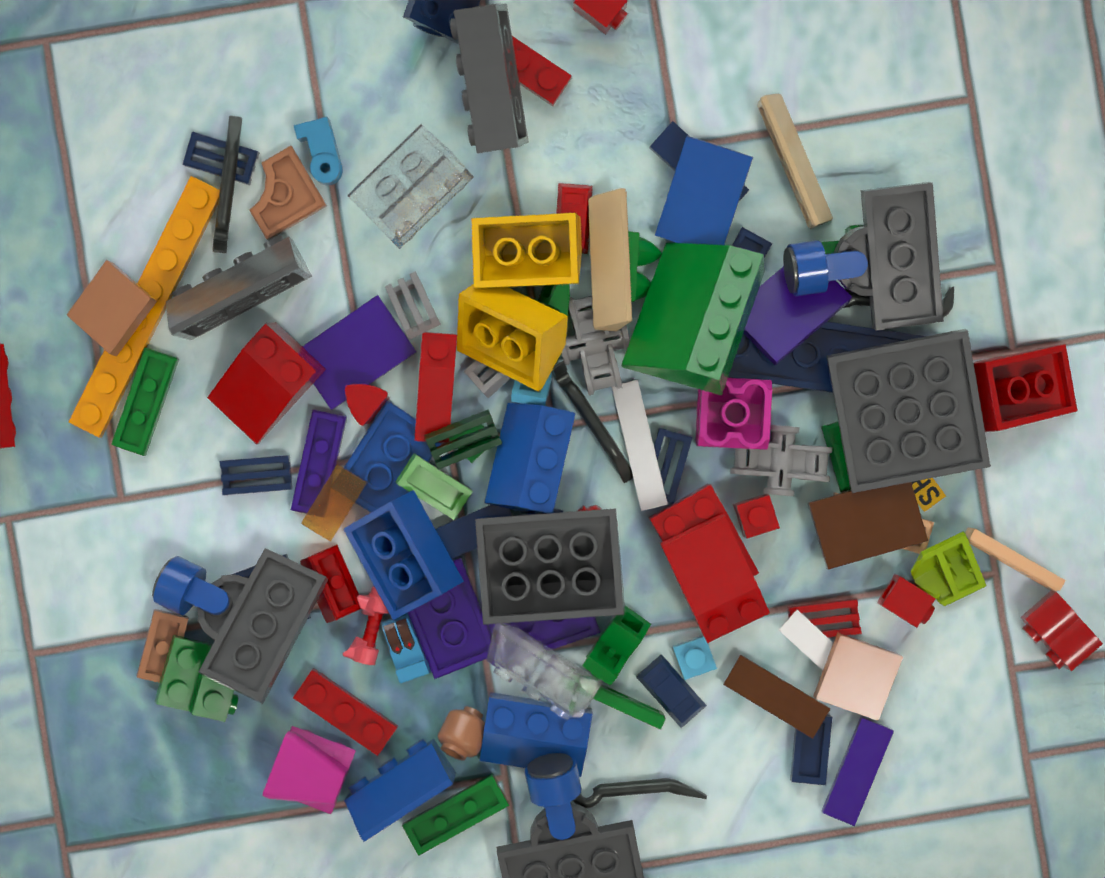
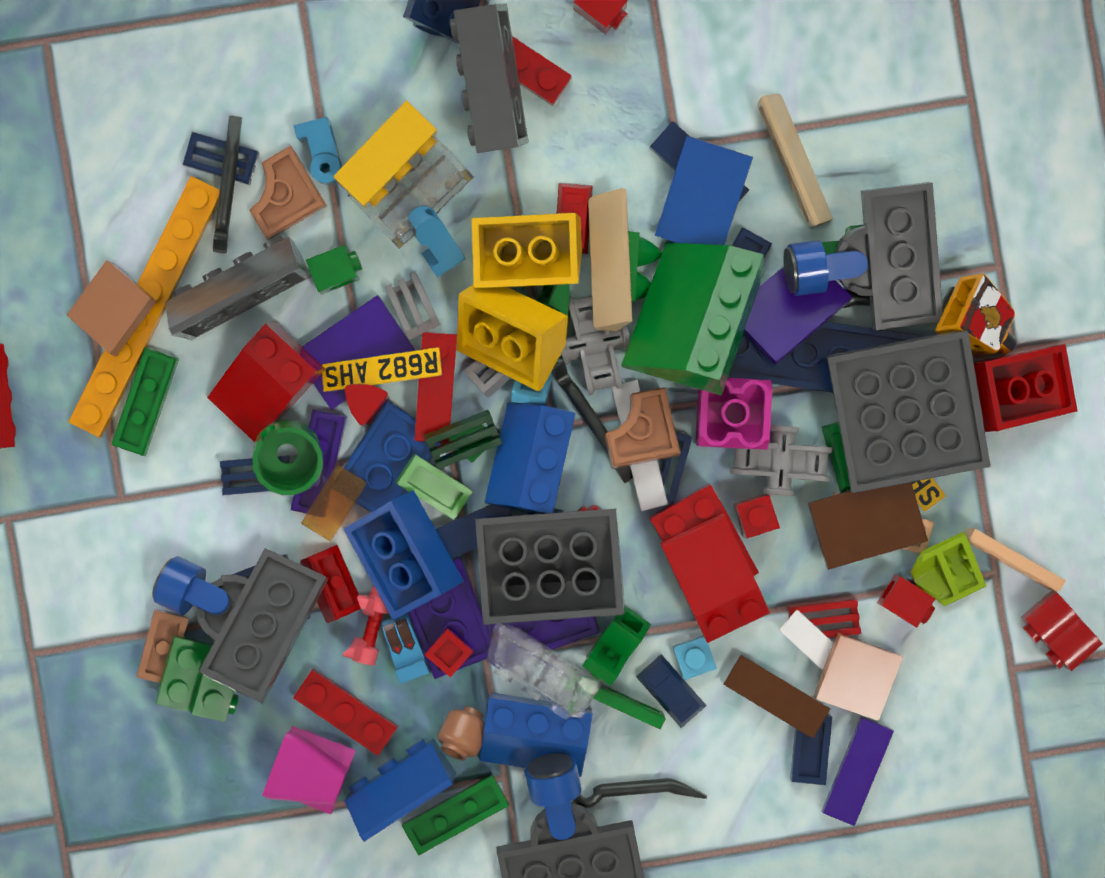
none -> green piece [253,420,323,495]
none -> green brick [306,245,363,294]
none -> yellow sticker [322,347,442,392]
none -> yellow slope [333,100,438,209]
none -> dark azure leg [407,206,466,277]
none -> red plate [425,628,474,678]
none -> nougat tile [604,387,681,469]
none -> torso [935,273,1017,355]

